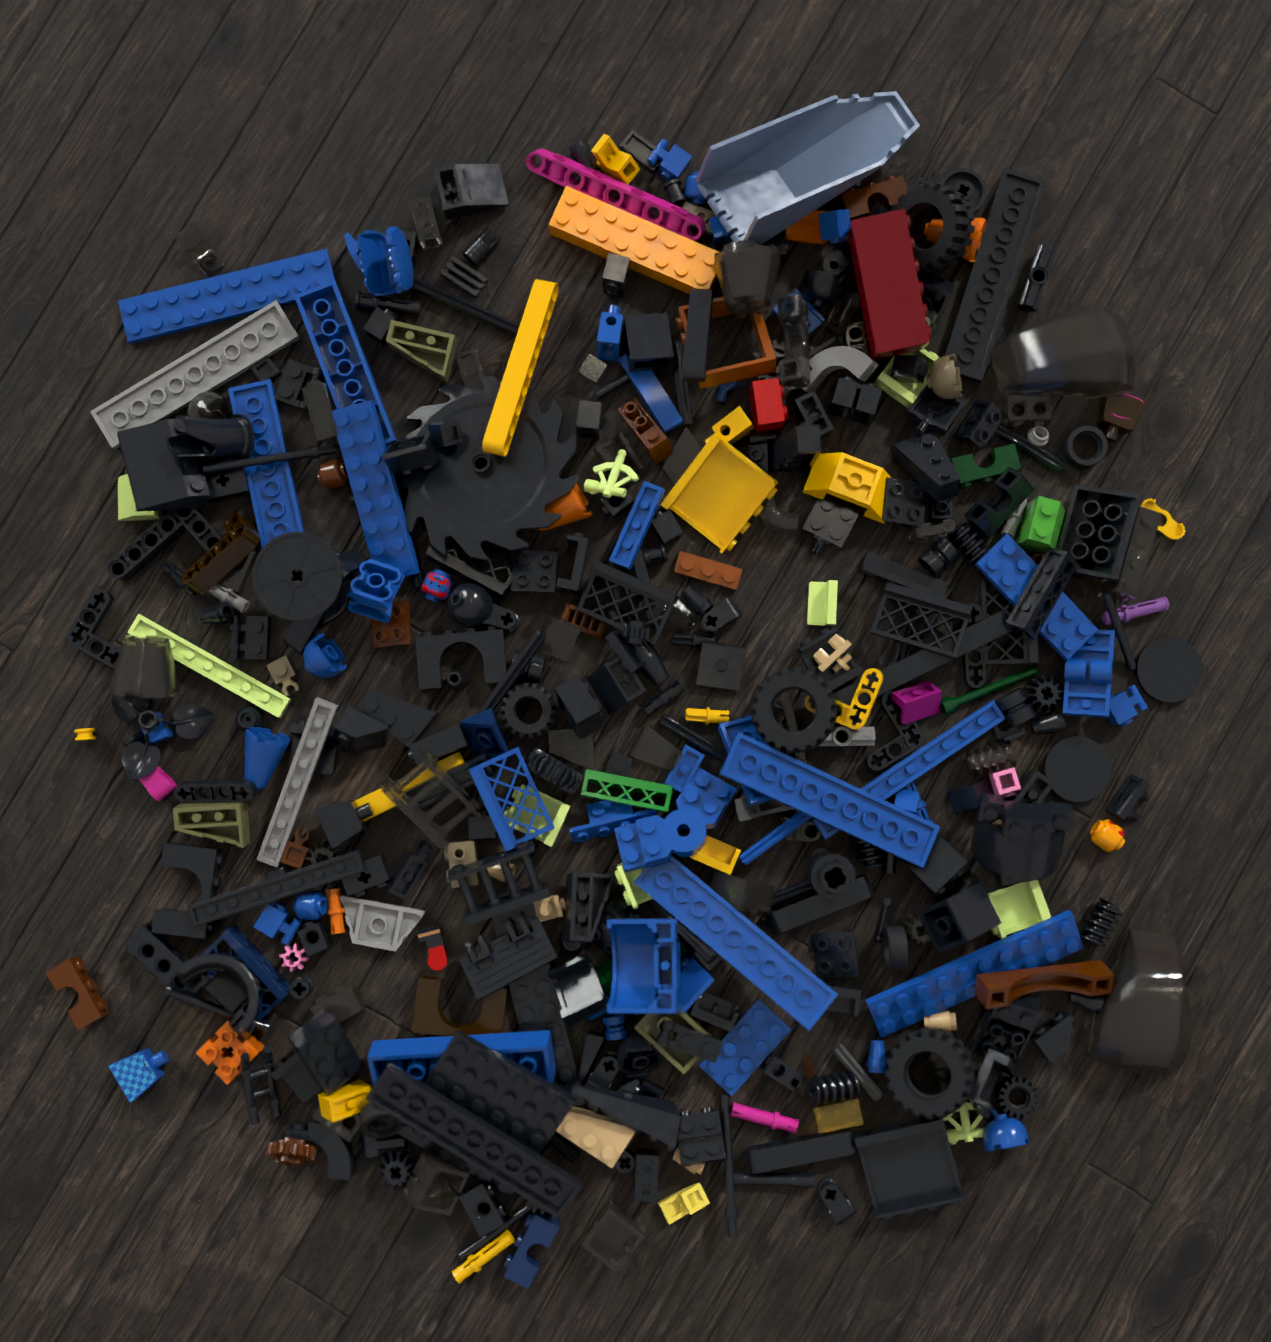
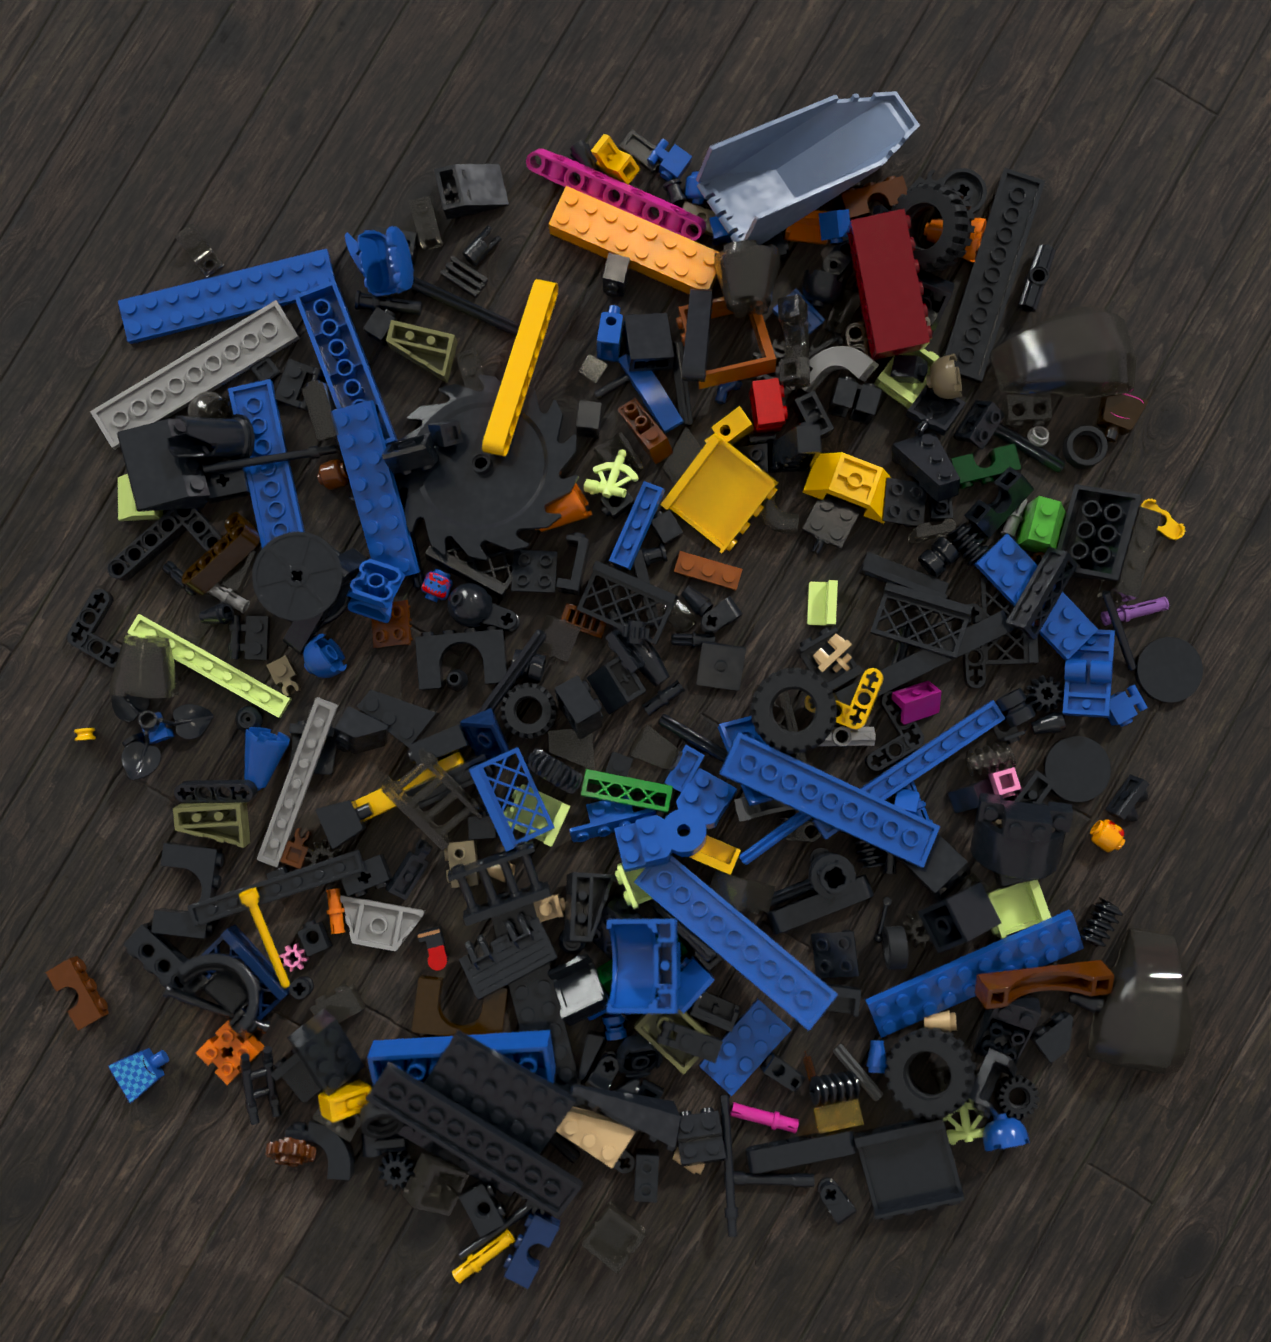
dark pink piece [139,766,177,802] -> none
blue brick [254,901,302,945] -> none
blue head [293,891,328,920] -> none
light yellow slope [658,1182,710,1225] -> none
yellow axle [685,707,729,725] -> none
dark green piece [940,667,1038,716] -> none
none -> yellow piece [239,888,290,988]

